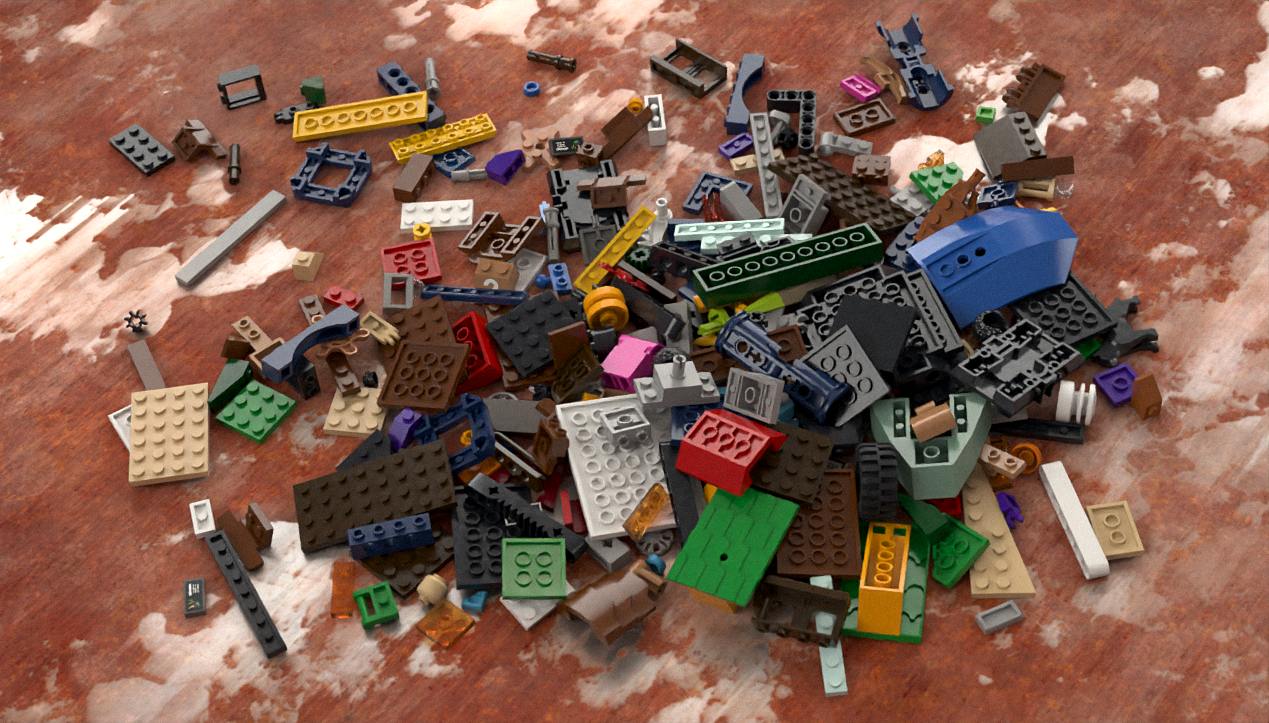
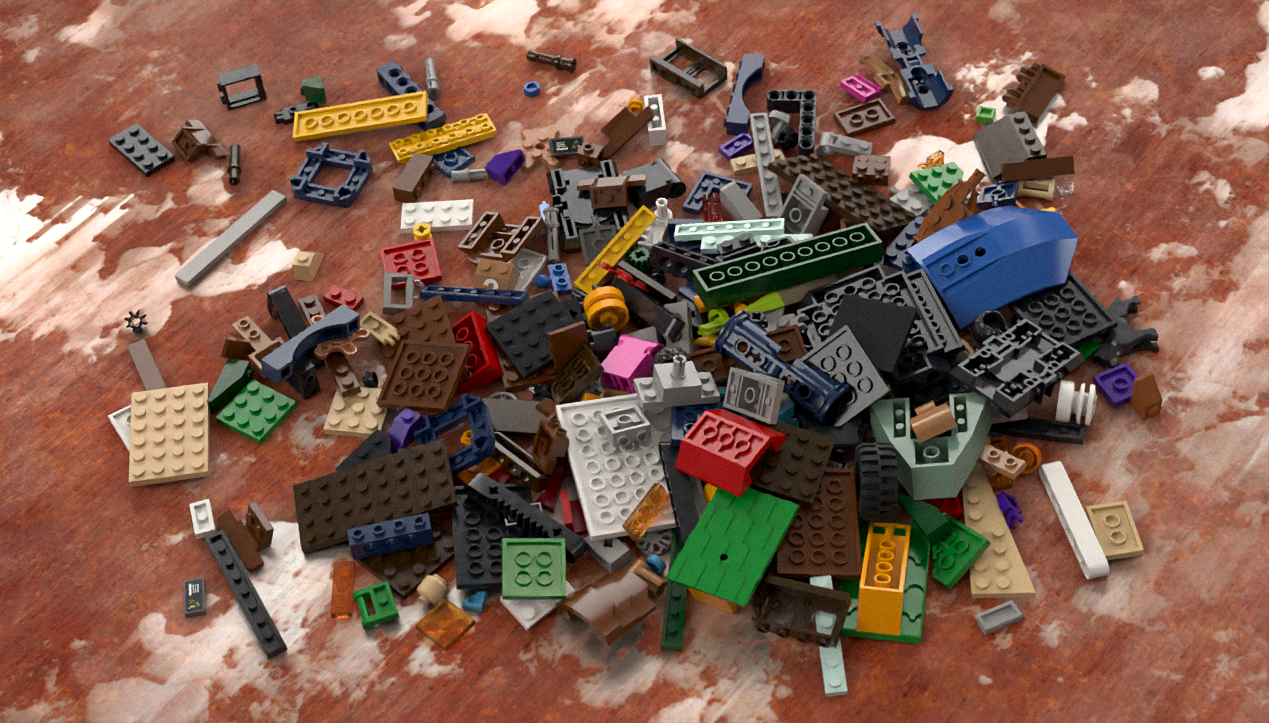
none -> black beam [267,285,325,369]
none -> black piece [622,158,687,210]
none -> dark green plate [660,527,688,652]

